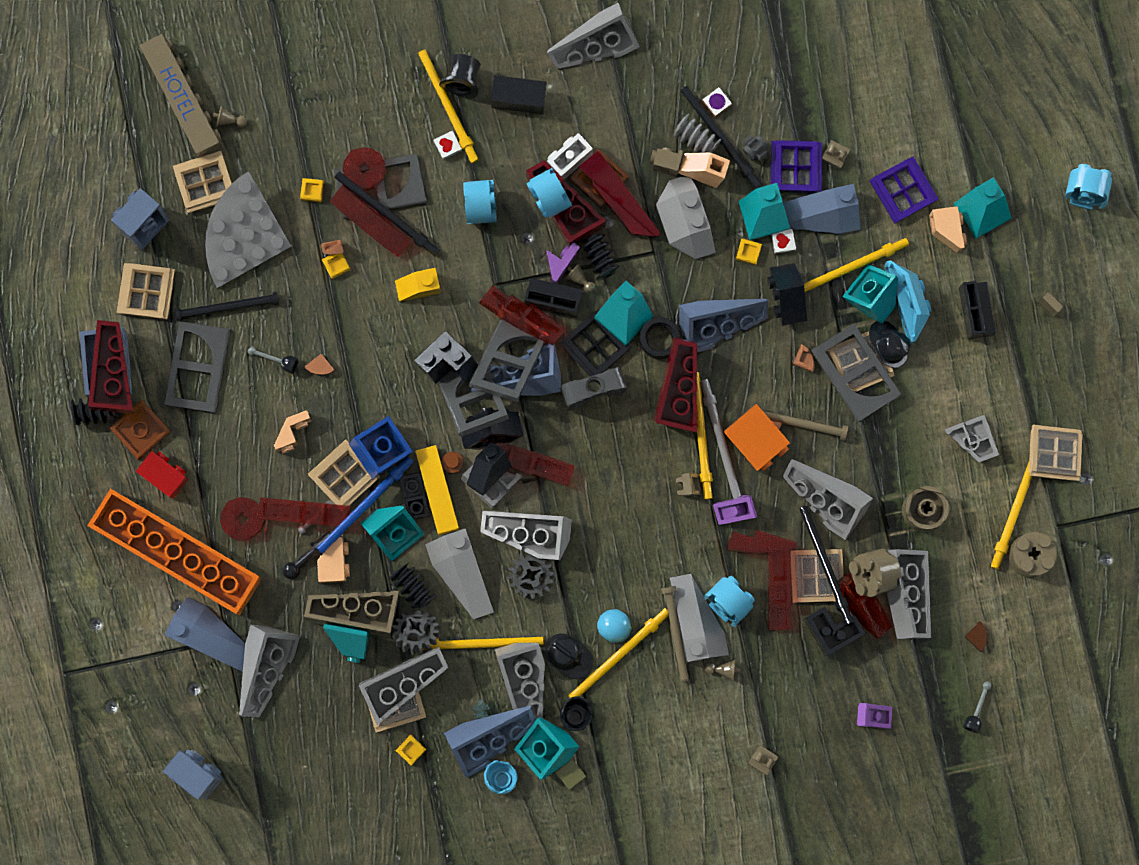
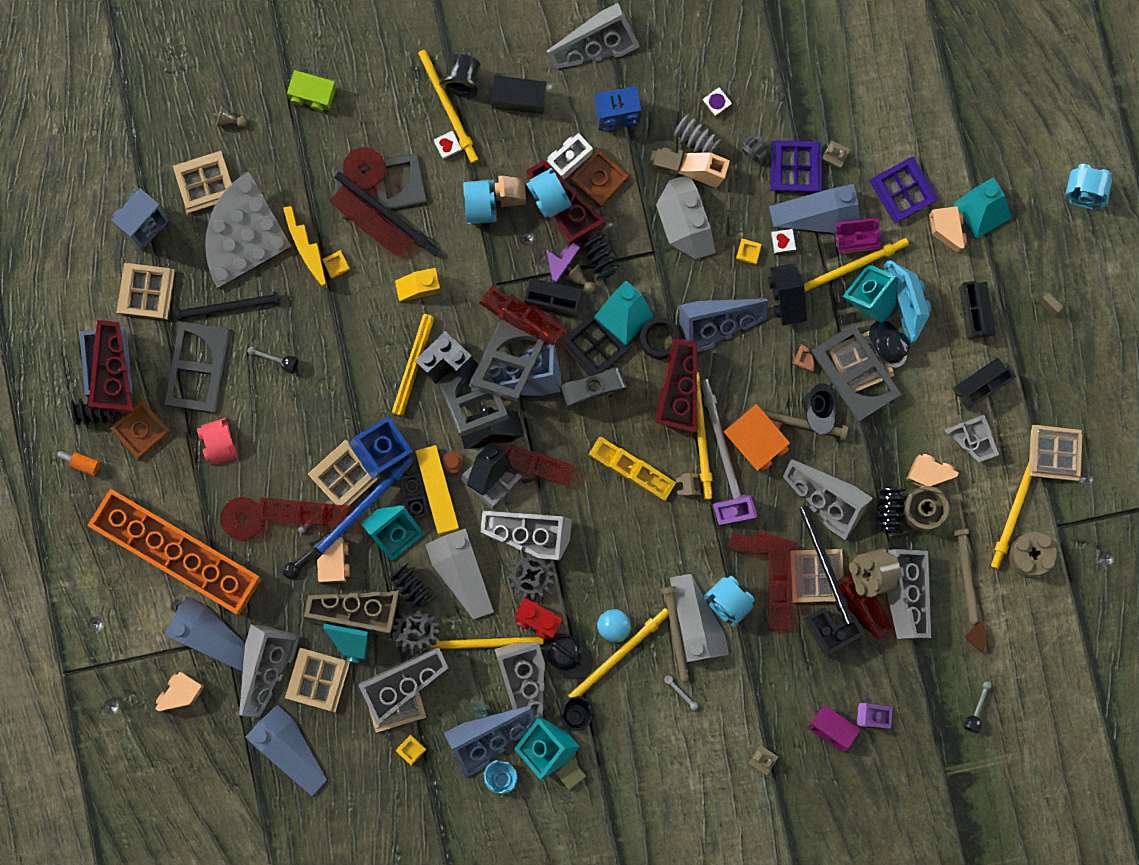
red brick [136,451,189,500] -> none
dark tan brick [139,34,222,158] -> none
sand blue brick [163,750,223,800] -> none
light nougat slope [274,410,312,454] -> none
yellow tile [300,178,324,203] -> none
nougat tile [304,354,335,375] -> none
nougat tile [321,240,344,254] -> none
dark red wedge [579,151,661,238] -> none
black bar [681,86,762,189] -> none
dark tan piece [705,660,740,681] -> none
teal slope [739,183,790,241] -> none
none -> orange piece [57,450,100,476]
none -> light nougat slope [155,672,205,712]
none -> coral cylinder [197,418,238,466]
none -> sand blue wedge [245,705,327,796]
none -> yellow slope [283,206,327,289]
none -> tan piece [285,648,350,713]
none -> lime brick [287,70,336,112]
none -> yellow axle [392,314,434,416]
none -> light nougat slope [495,176,526,207]
none -> red brick [514,598,563,641]
none -> yellow slope [588,437,676,501]
none -> blue brick [594,86,641,131]
none -> light grey hinge [664,675,699,711]
none -> black piece [803,383,837,434]
none -> magenta hinge [807,705,861,753]
none -> magenta hinge [835,218,881,254]
none -> black piece [876,488,906,534]
none -> light nougat slope [906,454,959,487]
none -> black piece [953,358,1016,410]
none -> dark tan bar [954,529,979,624]

